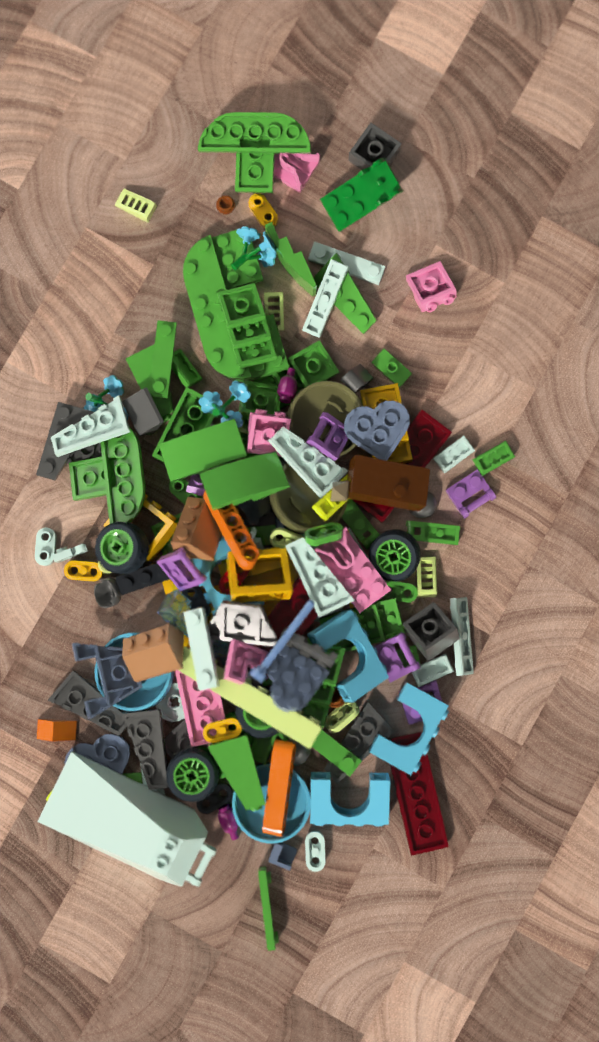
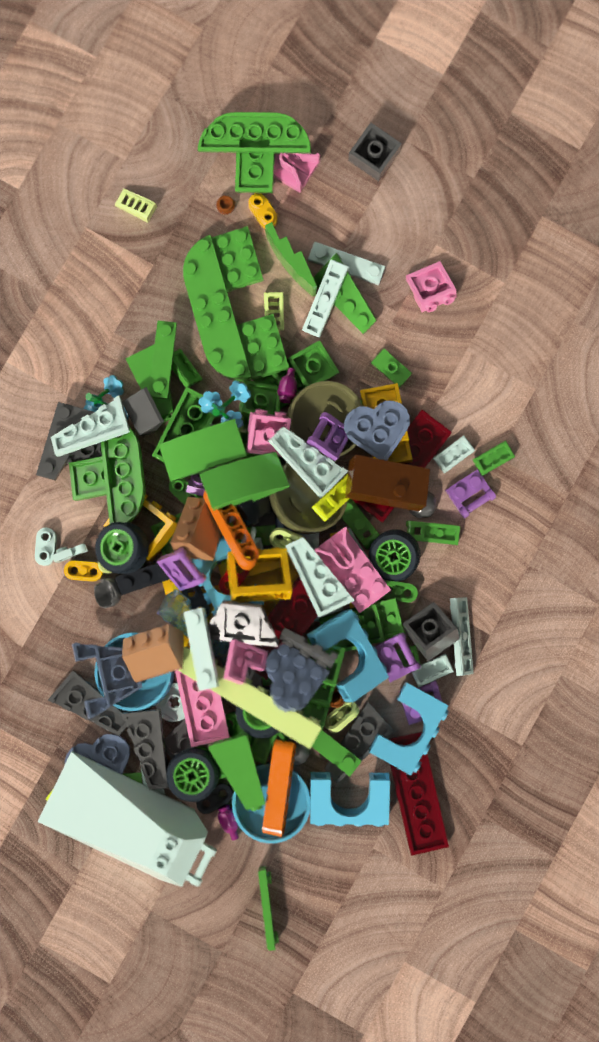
orange slope [37,719,77,741] -> none
yellow plate [203,717,242,743] -> none
bright green slope [218,283,277,369] -> none
medium azure plant [231,226,277,270] -> none
medium blue piece [249,600,315,683] -> none
sand blue panel [268,842,297,871] -> none
bright green plate [305,522,343,546] -> none
light aqua plate [305,831,325,872] -> none
green hinge [320,158,404,232] -> none
dark tan slope [330,481,350,502] -> none
dark grey beam [341,364,374,393] -> none
yellowish green slope [417,557,437,598] -> none

